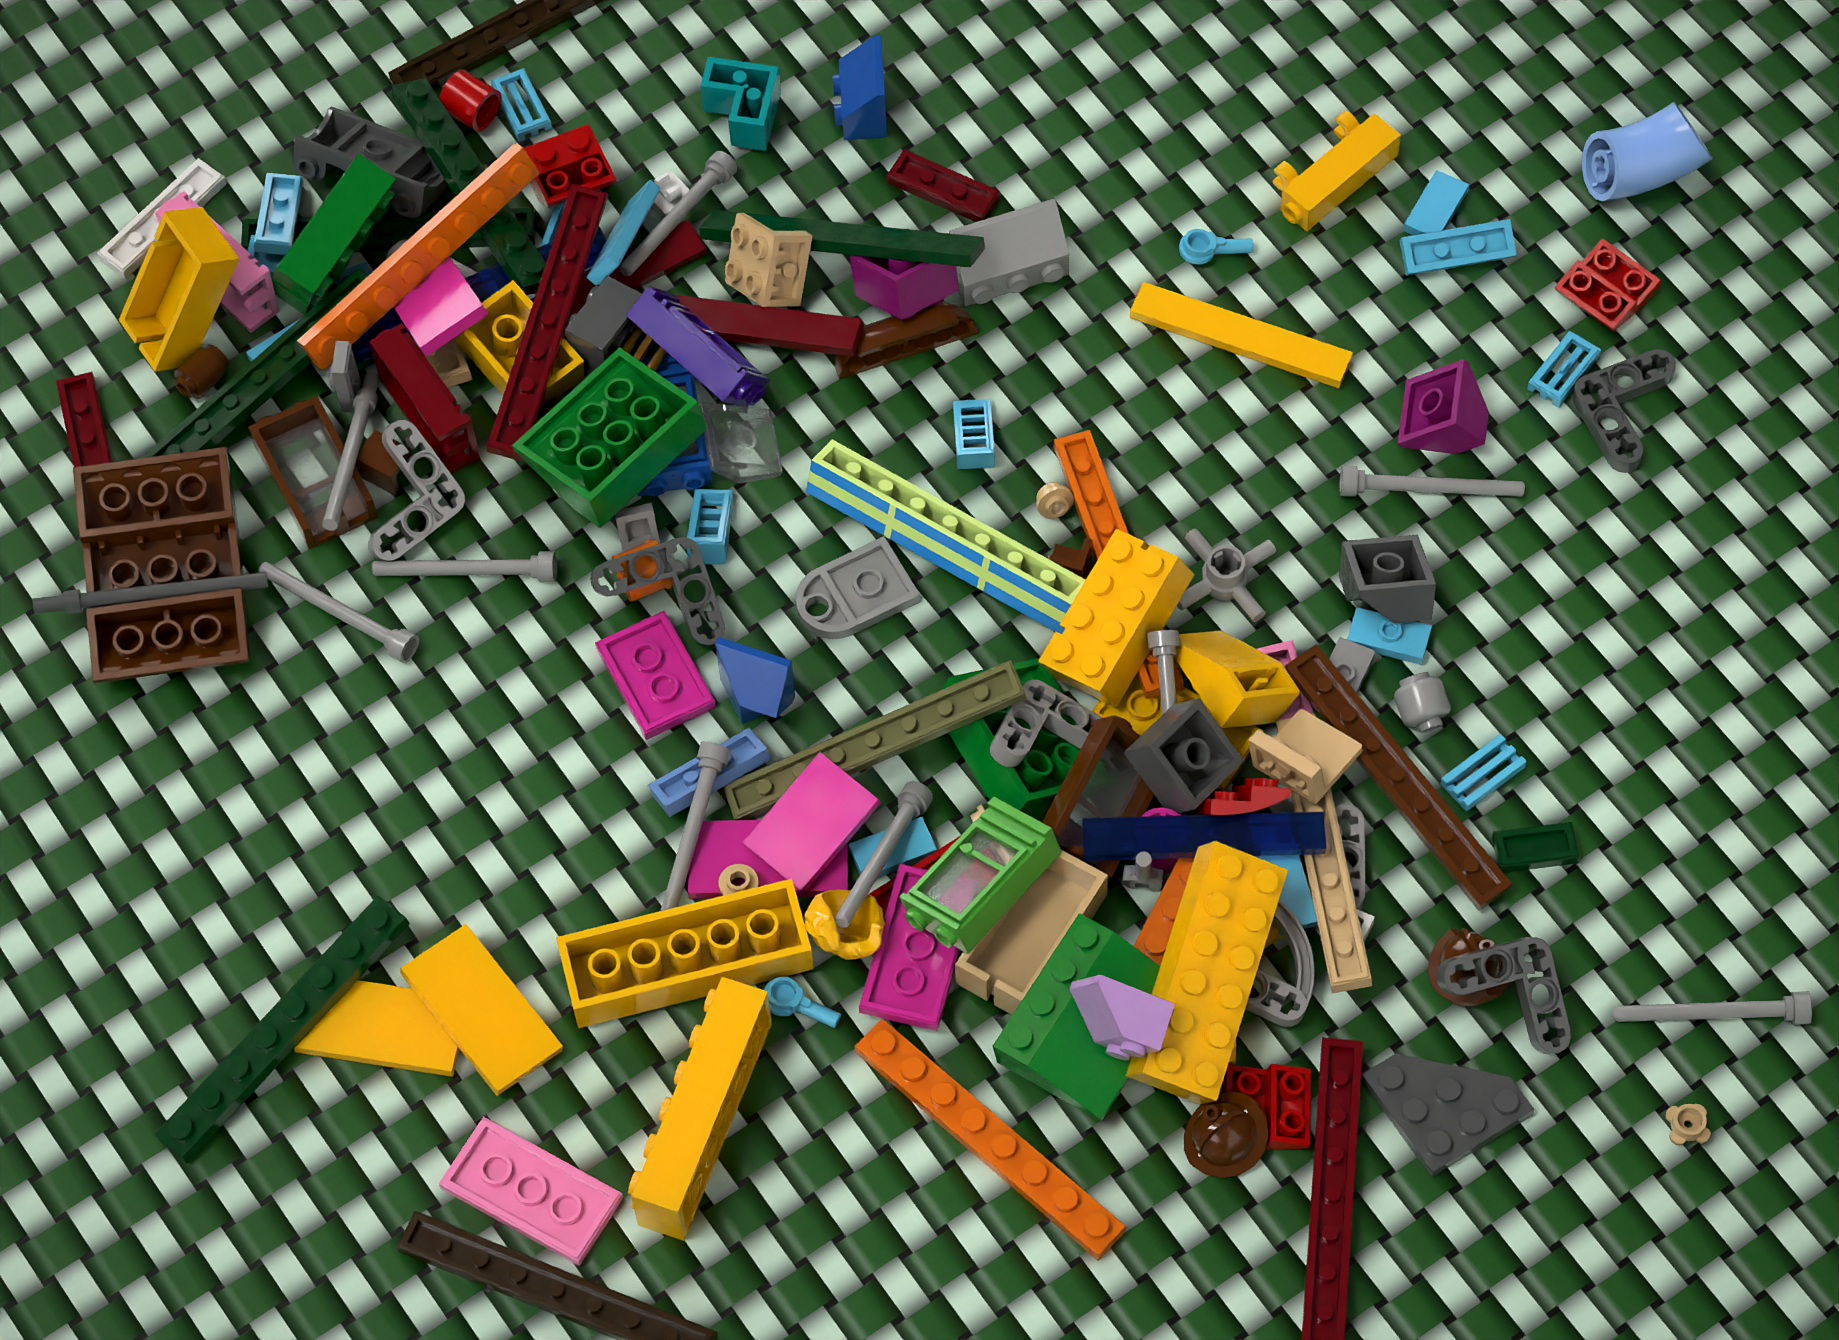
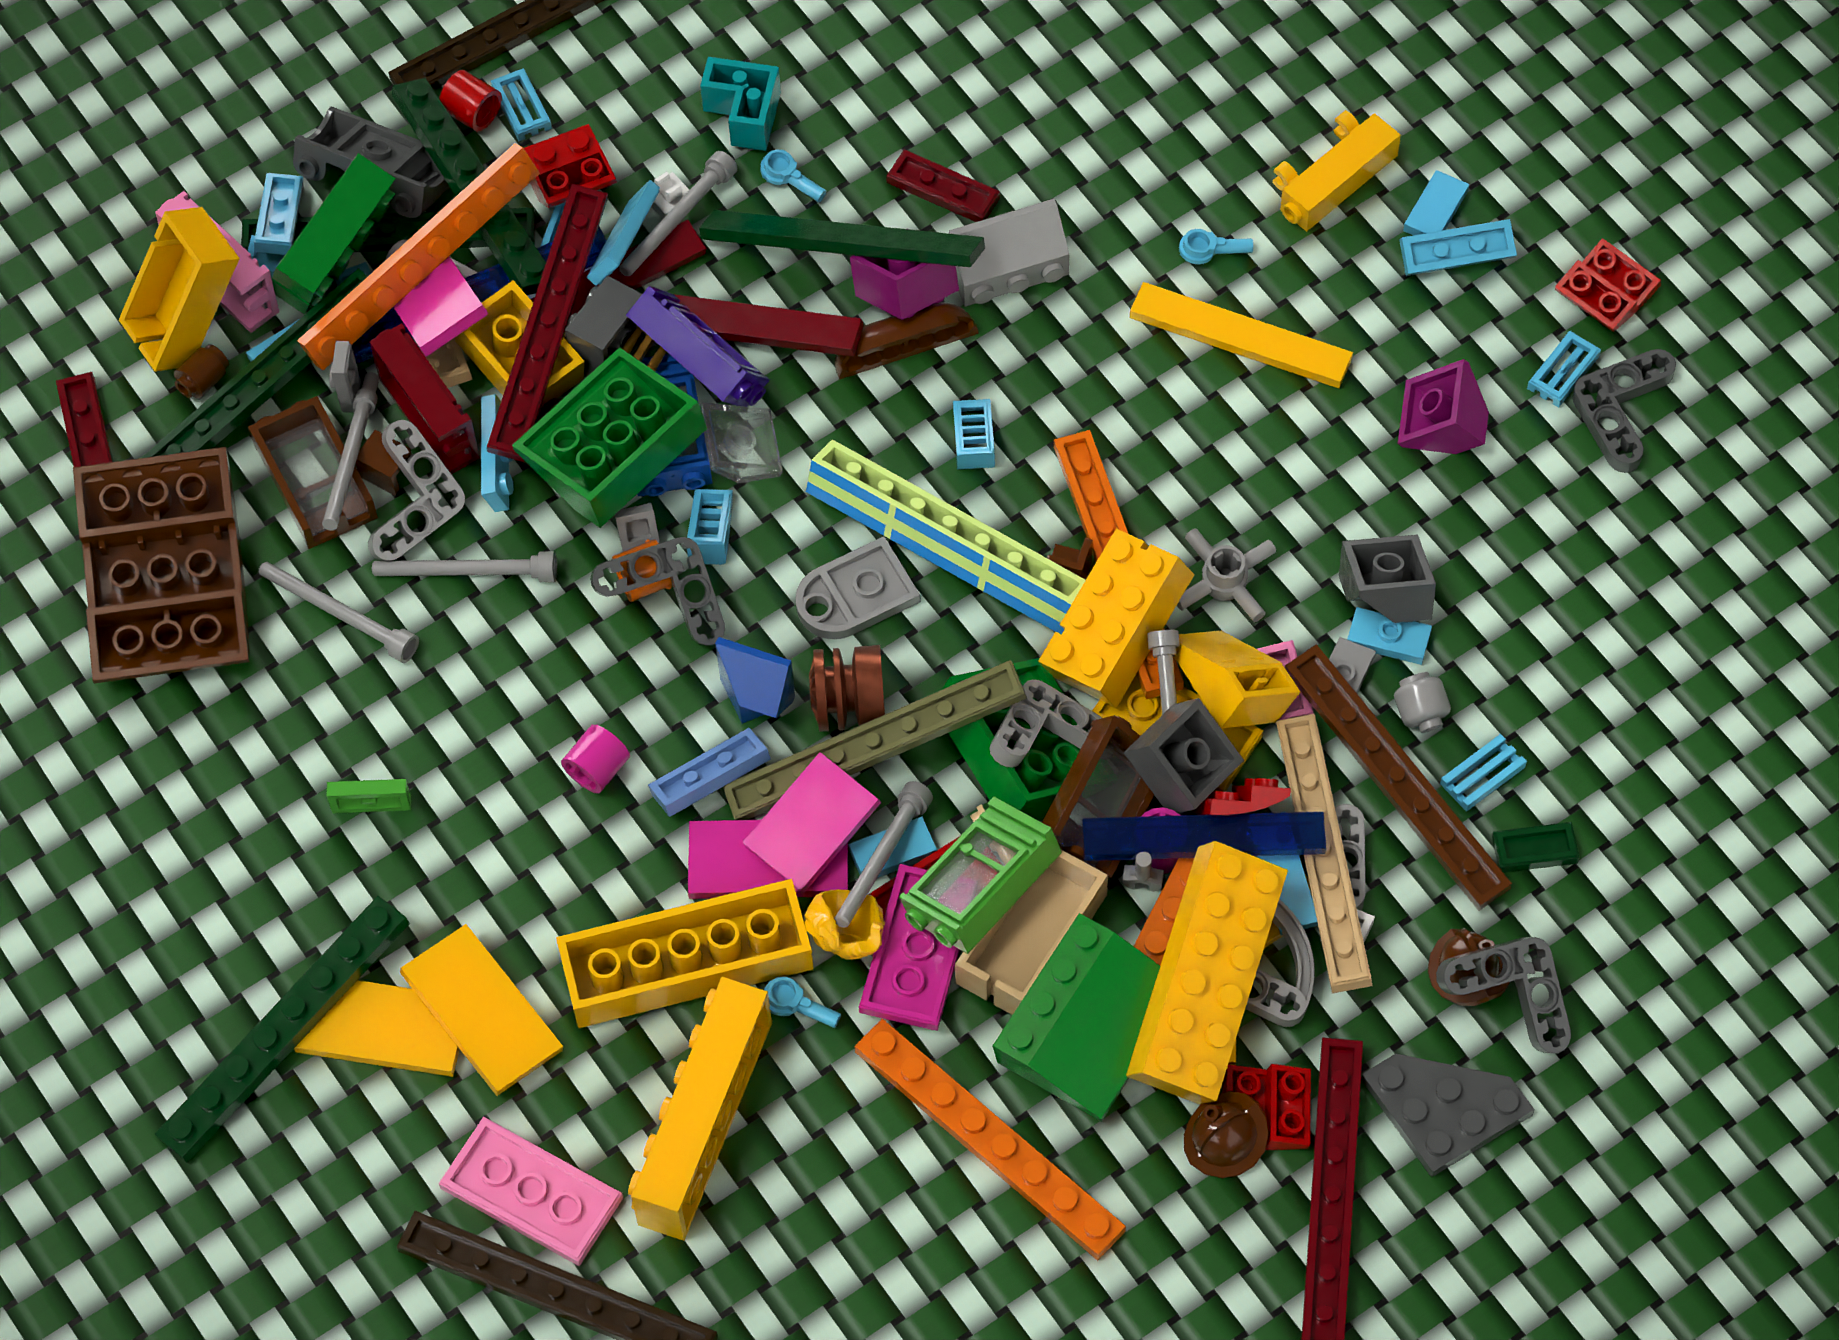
dark grey bar [33,572,268,614] -> none
white tile [97,158,227,279] -> none
dark pink tile [595,611,716,740] -> none
light grey piece [661,741,731,911] -> none
tan plate [718,864,759,896] -> none
tan bracket [725,213,813,307] -> none
blue slope [833,35,887,140] -> none
tan plate [1036,482,1074,519] -> none
lavender slope [1070,975,1175,1060] -> none
tan bracket [1248,709,1363,804] -> none
light grey piece [1340,466,1525,497] -> none
light blue brick [1582,102,1713,202] -> none
light grey piece [1612,991,1812,1025] -> none
tan plate [1665,1104,1711,1146] -> none
none -> bright green tile [327,779,411,813]
none -> medium azure plate [481,394,514,512]
none -> dark pink piece [561,724,630,794]
none -> medium azure plate [760,149,827,202]
none -> copper wheel [809,645,885,732]

